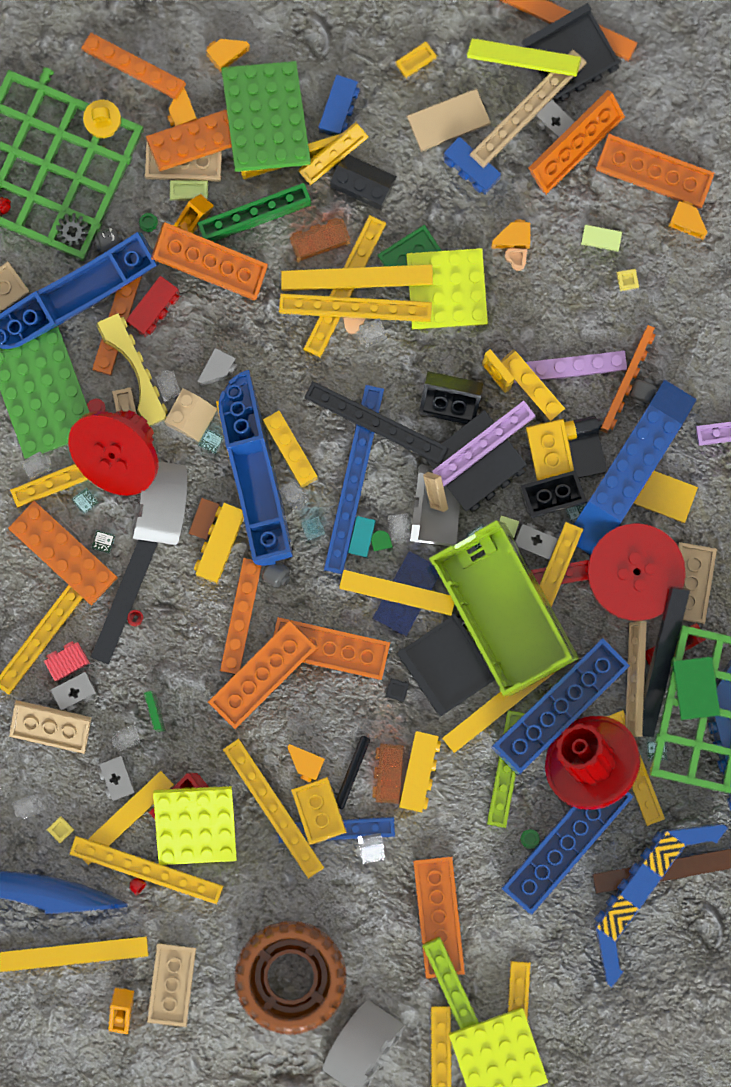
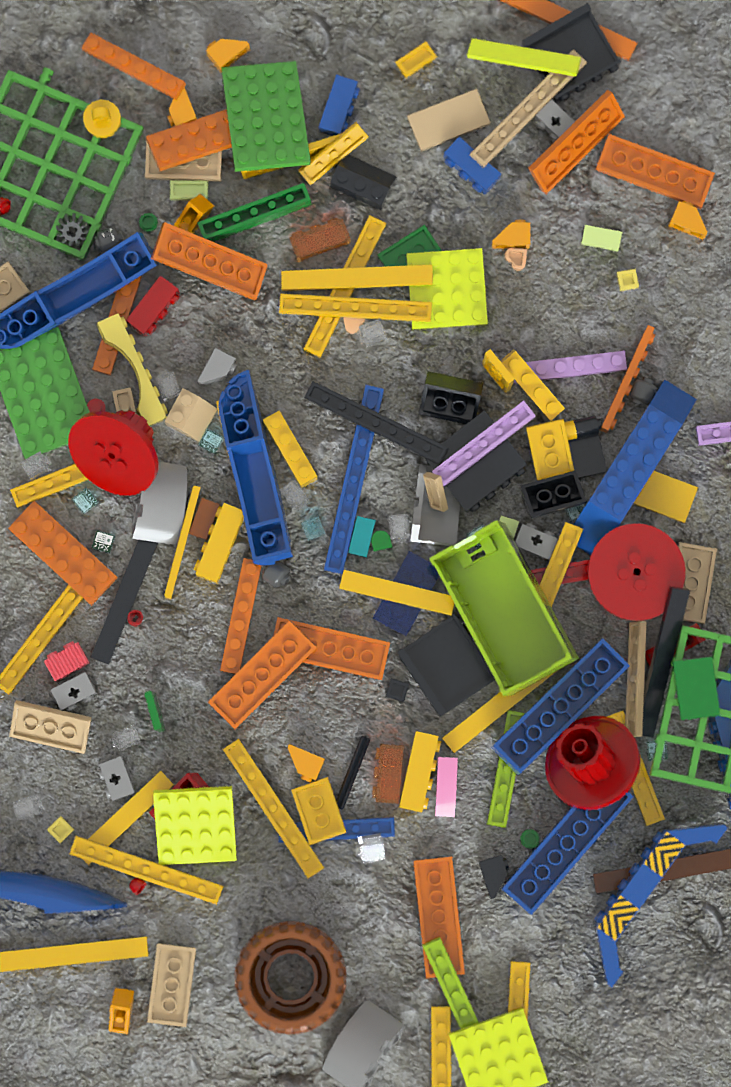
none -> yellow tile [164,485,201,600]
none -> bright pink slope [435,757,458,817]
none -> black slope [478,855,509,900]

